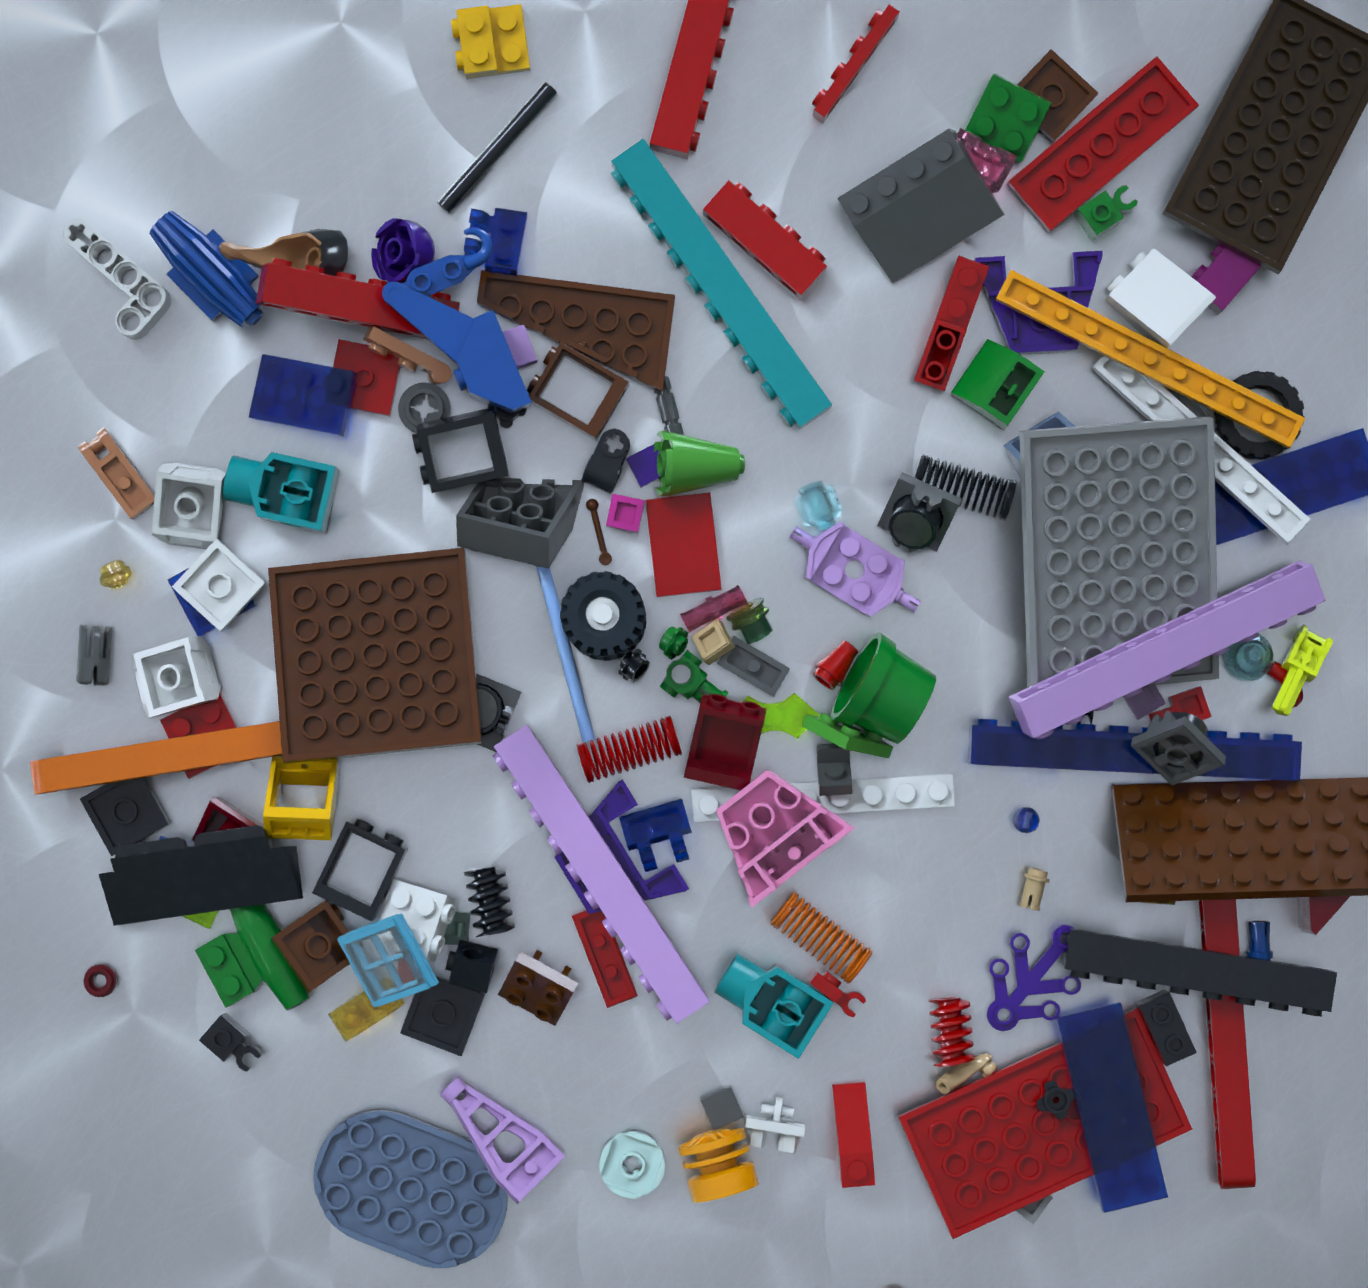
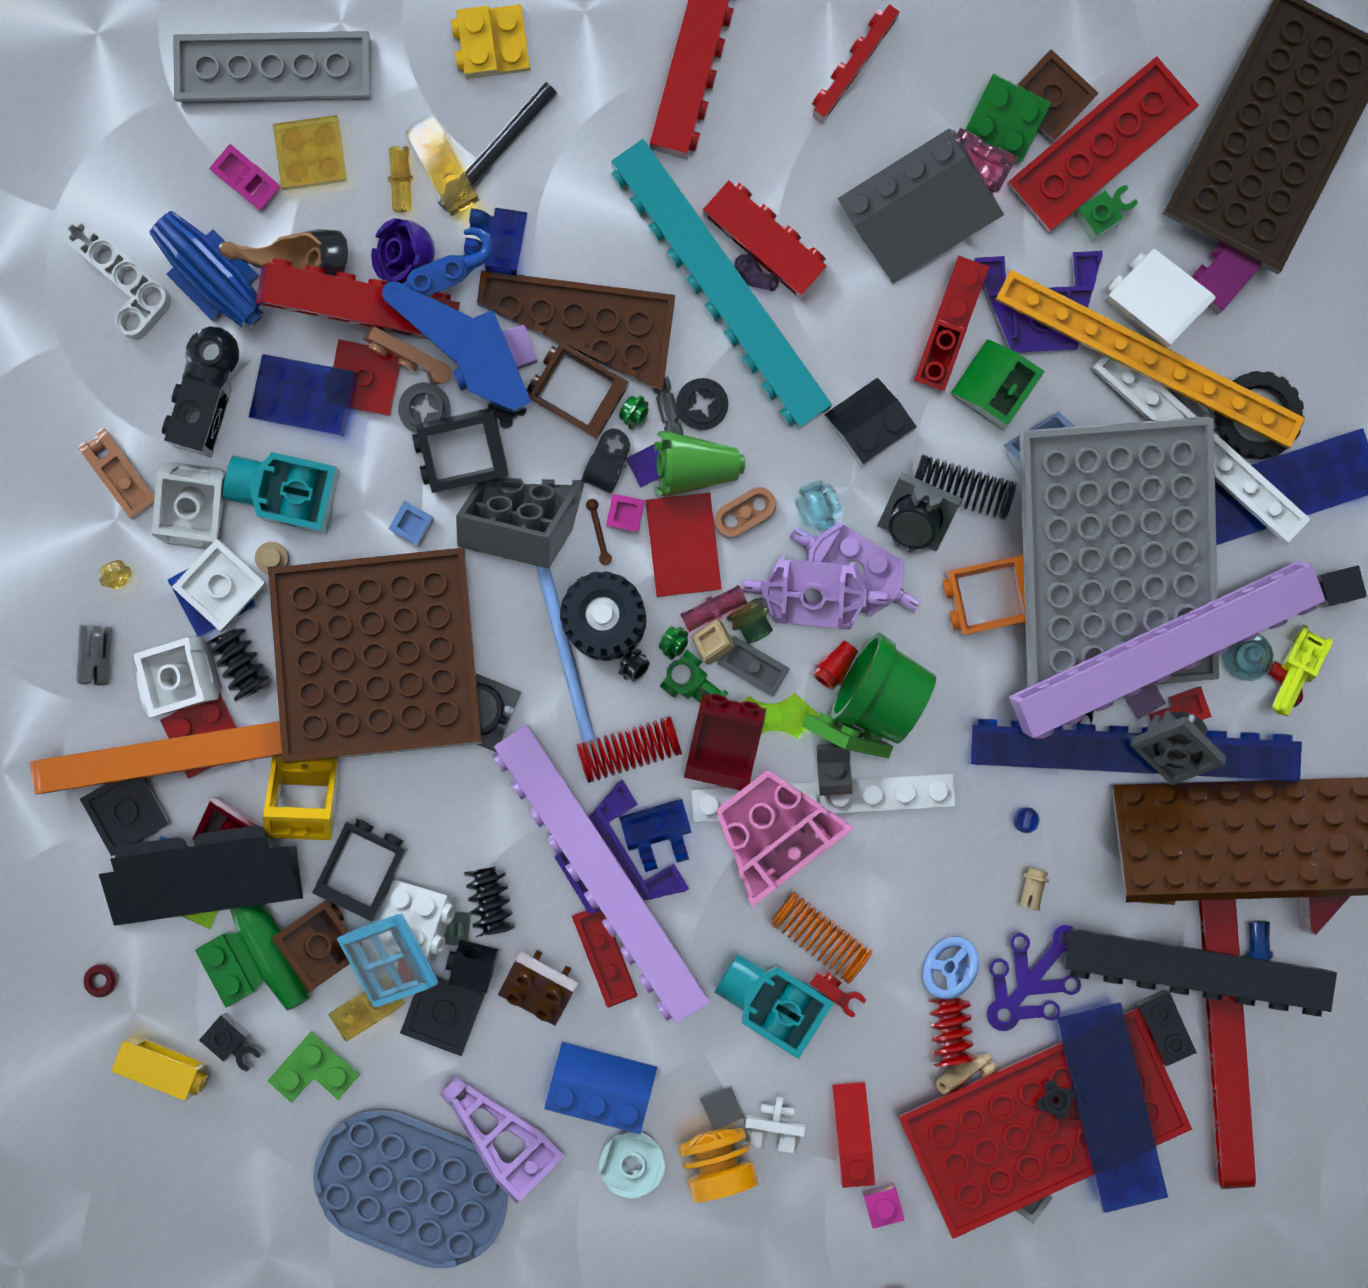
none -> yellow window [111,1035,209,1101]
none -> black brick [162,326,239,458]
none -> light grey plate [173,31,370,102]
none -> black piece [206,628,270,702]
none -> dark pink slope [209,144,281,211]
none -> tan plate [255,542,288,574]
none -> bright green plate [267,1031,361,1103]
none -> clear yellow plate [273,115,347,190]
none -> clear yellow axle [387,146,413,213]
none -> medium blue plate [388,501,434,546]
none -> clear yellow plate [406,116,480,216]
none -> blue slope [544,1041,658,1134]
none -> green plate [619,396,649,430]
none -> black gear [676,378,728,431]
none -> nougat plate [715,487,776,538]
none -> clear purple arm [734,254,779,291]
none -> lavender plate [742,556,889,630]
none -> black slope [824,377,917,468]
none -> dark pink brick [862,1183,905,1229]
none -> light blue piece [923,937,979,999]
none -> orange window [942,555,1025,637]
none -> black brick [1317,565,1367,608]

